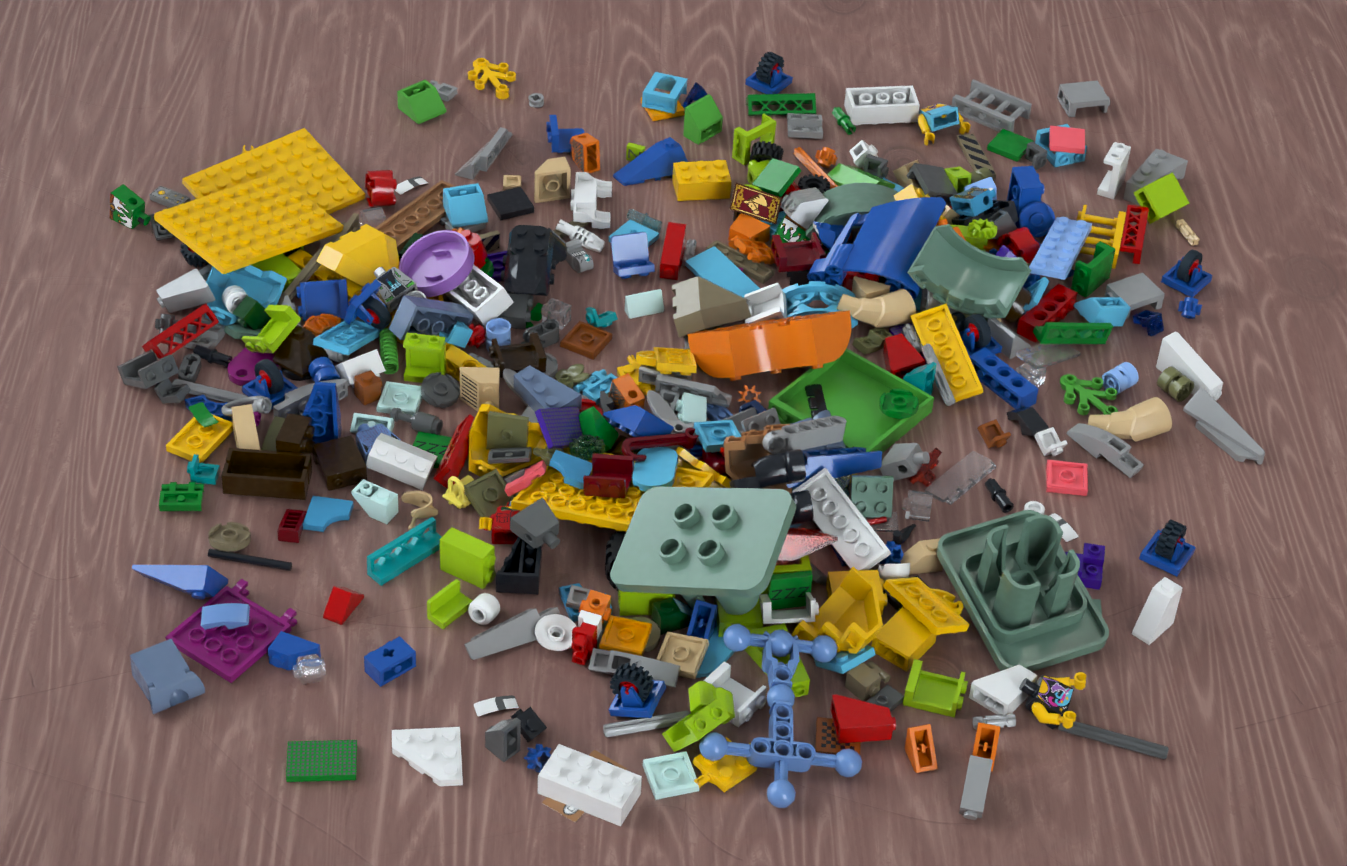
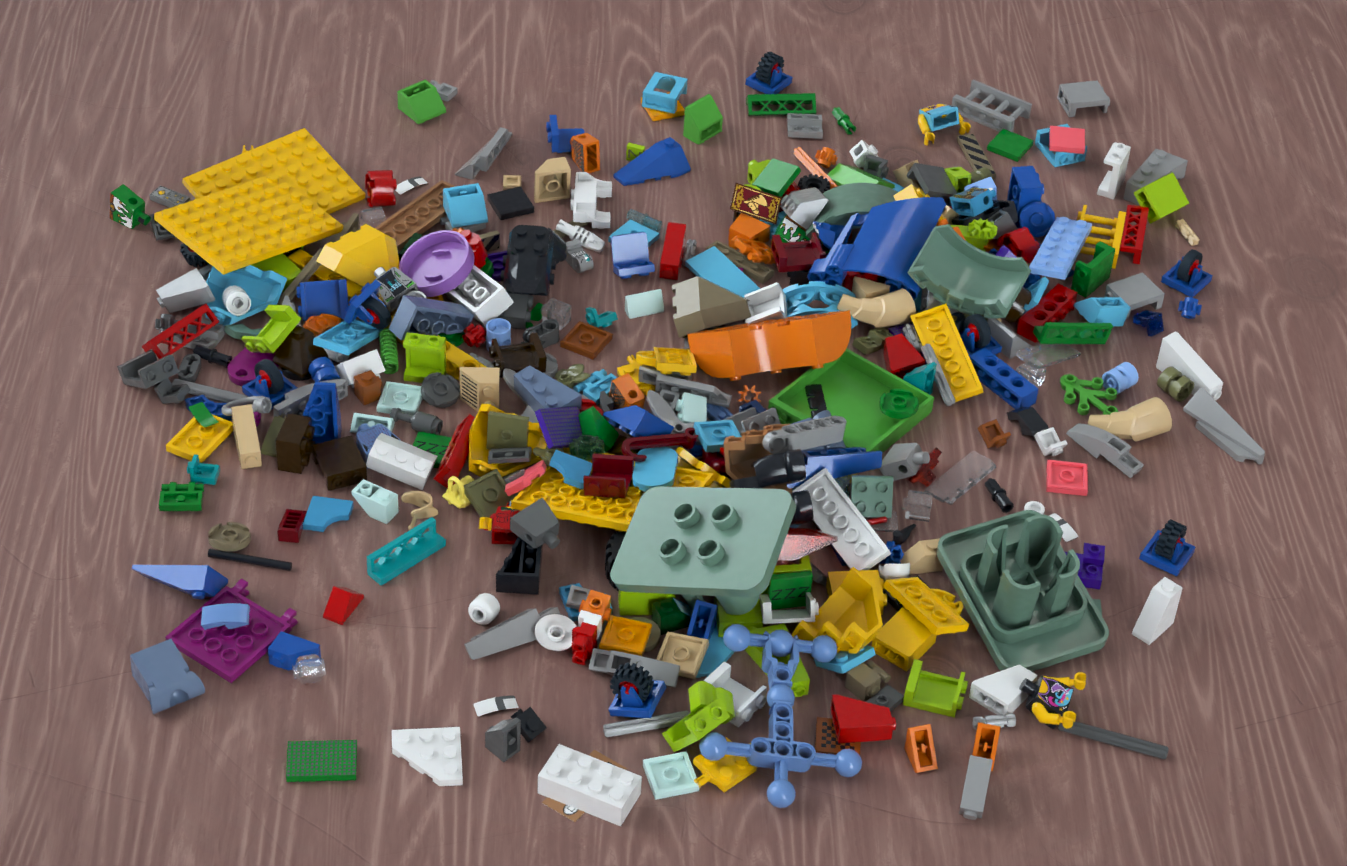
dark brown piece [221,448,312,500] -> none
dark green slope [232,295,271,330] -> none
blue brick [364,636,416,687] -> none
lime panel [427,579,473,629] -> none
medium azure panel [439,321,473,348] -> none
lime brick [440,527,496,589] -> none
yellow plant [468,58,516,99] -> none
blue gear [524,743,551,773] -> none
light grey bush [528,93,544,108] -> none
yellow brick [672,160,732,201] -> none
clear blue tile [682,82,707,107] -> none
lime panel [732,114,776,165] -> none
black tyre [750,141,784,162] -> none
white brick [844,85,920,125] -> none
dark grey bracket [1025,142,1048,171] -> none

